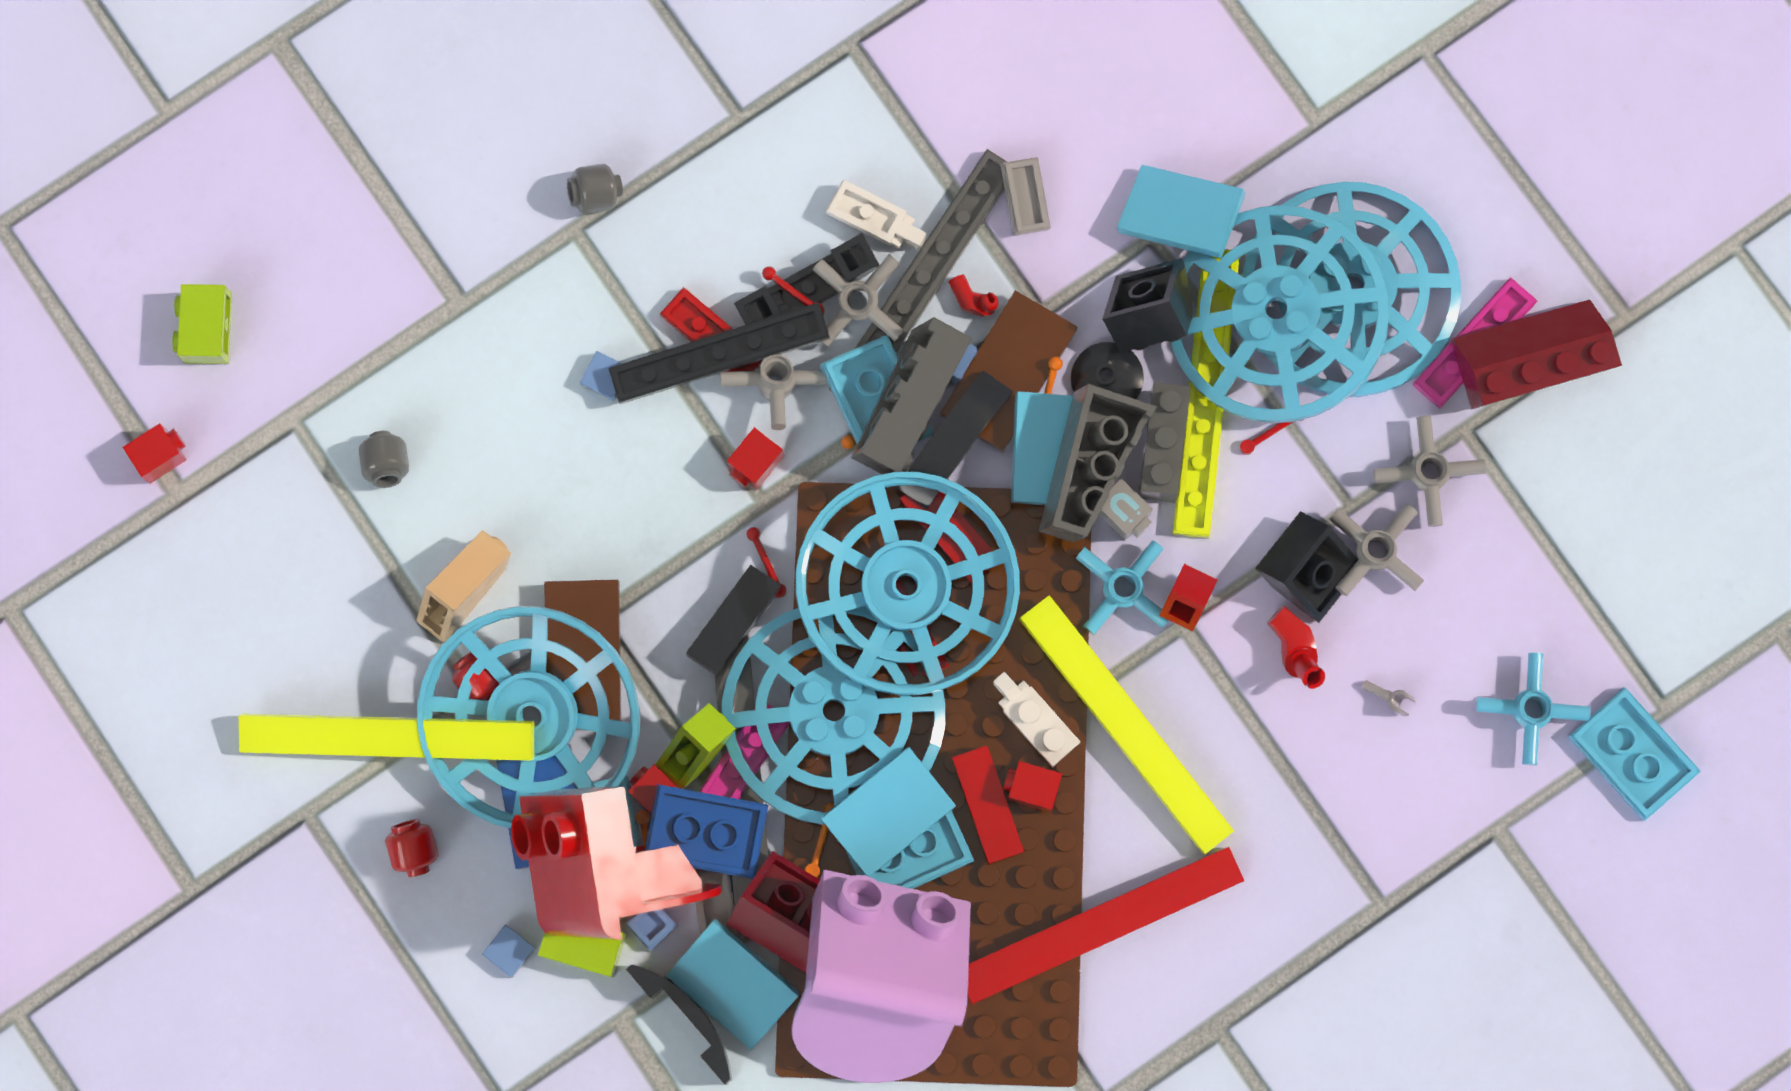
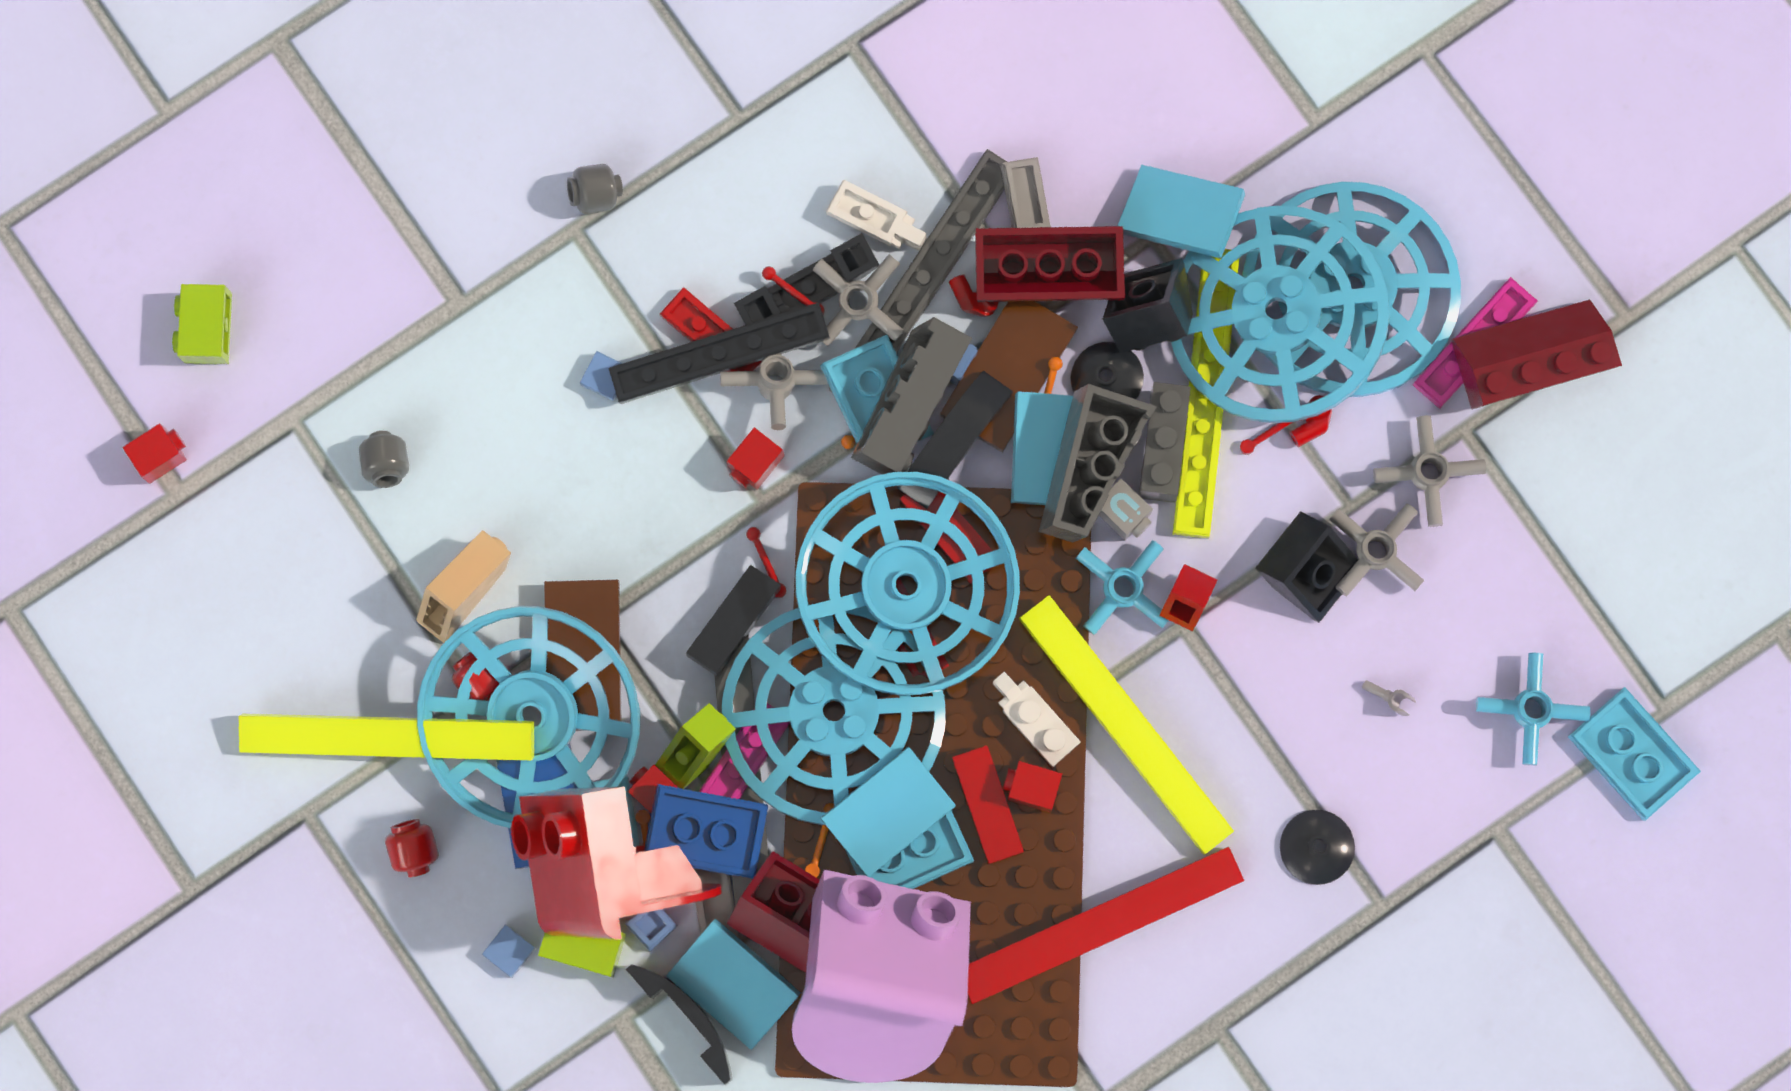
red arm [1267,606,1325,689] -> none
none -> dark red slope [975,226,1125,302]
none -> black dish [1280,810,1355,885]
none -> red arm [1290,395,1332,447]

